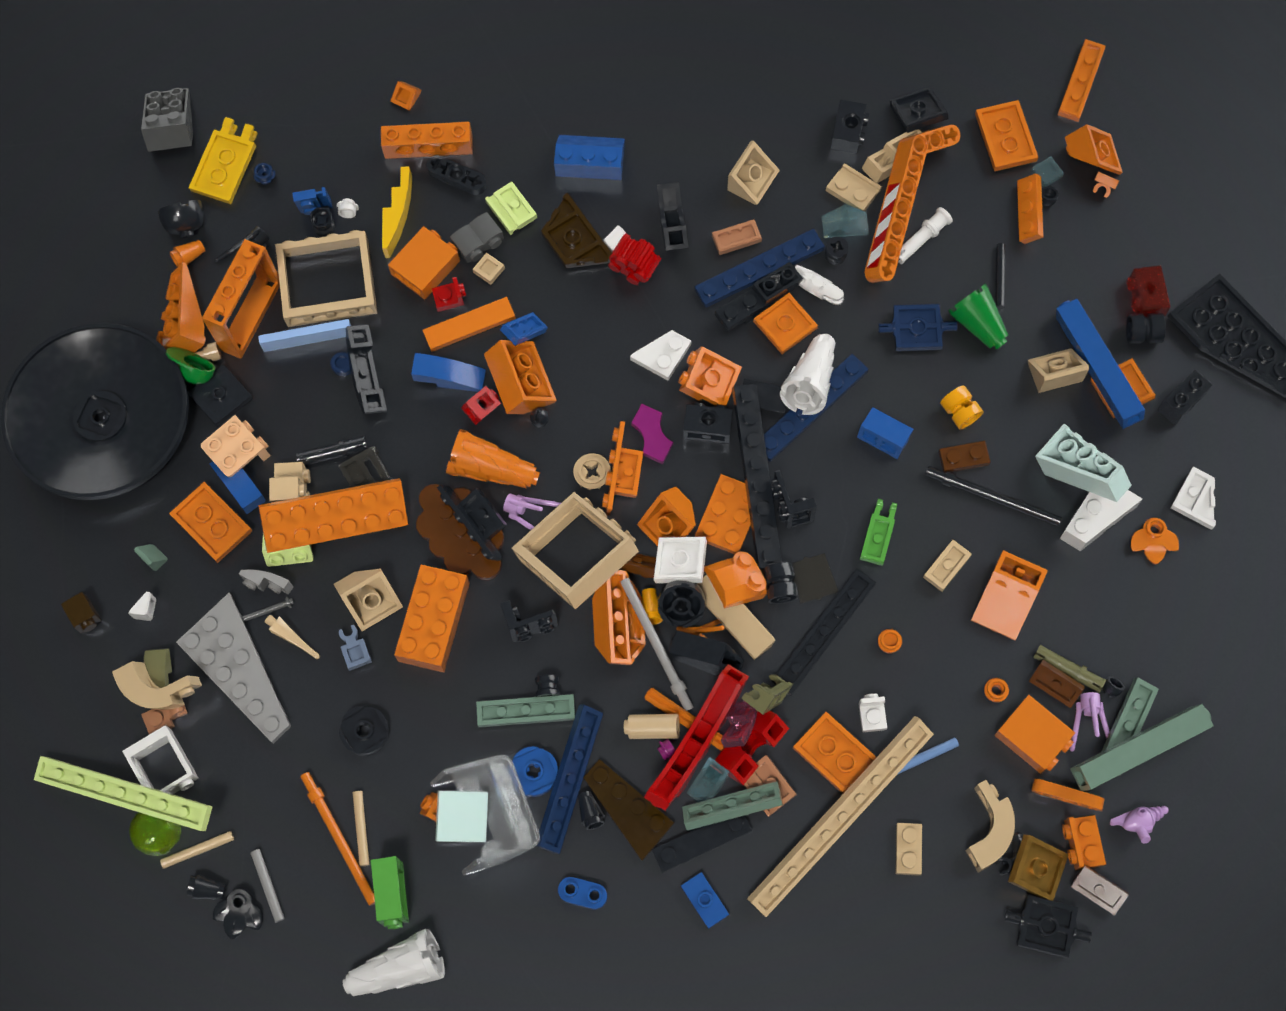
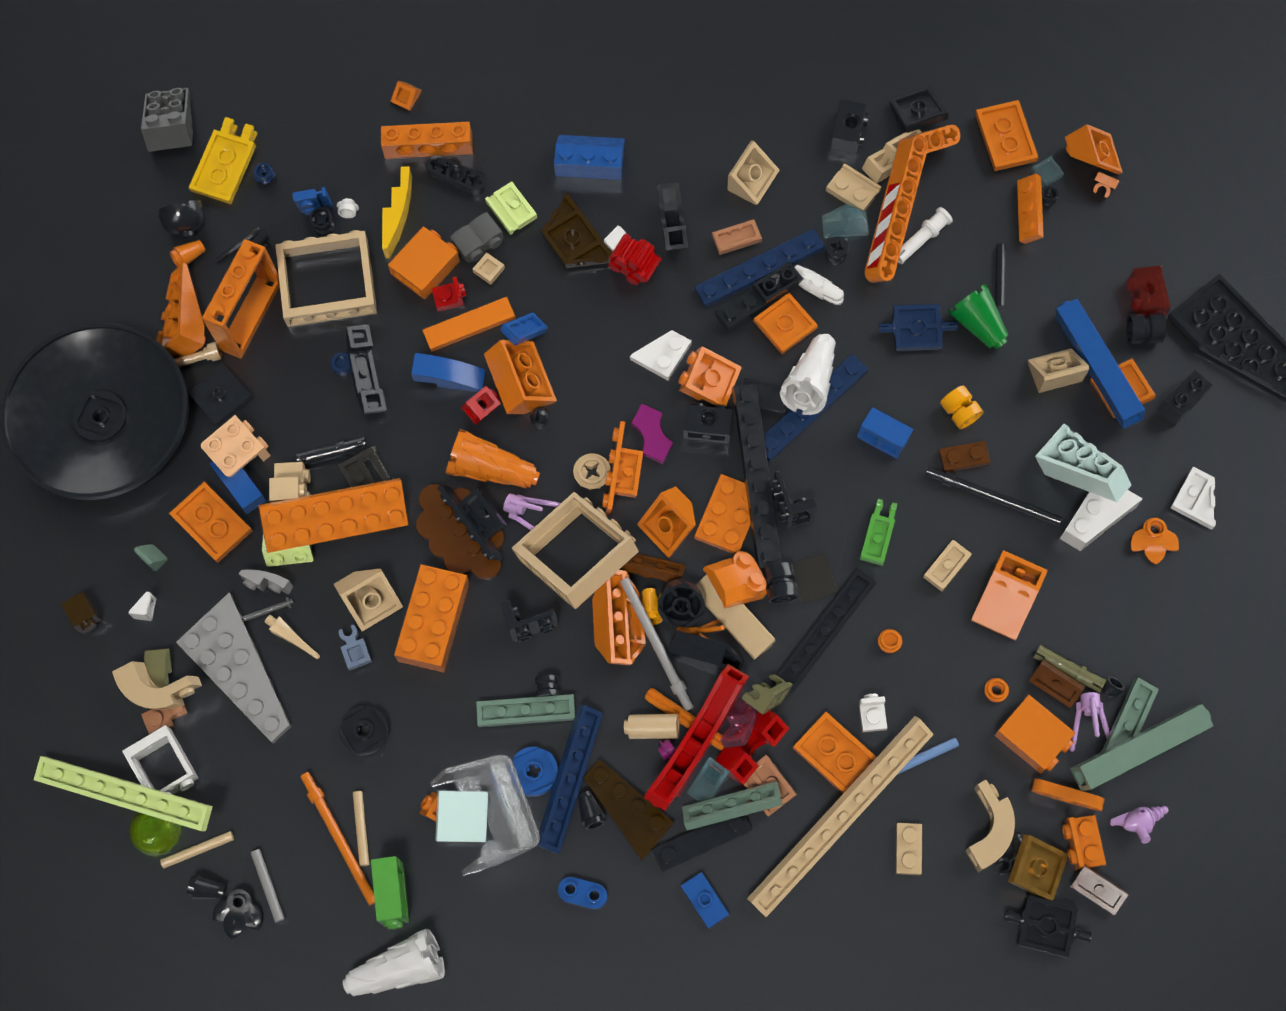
green cap [166,347,215,384] -> none
light blue tile [258,319,351,352] -> none
white plate [654,537,707,583] -> none
orange tile [1058,39,1106,122] -> none

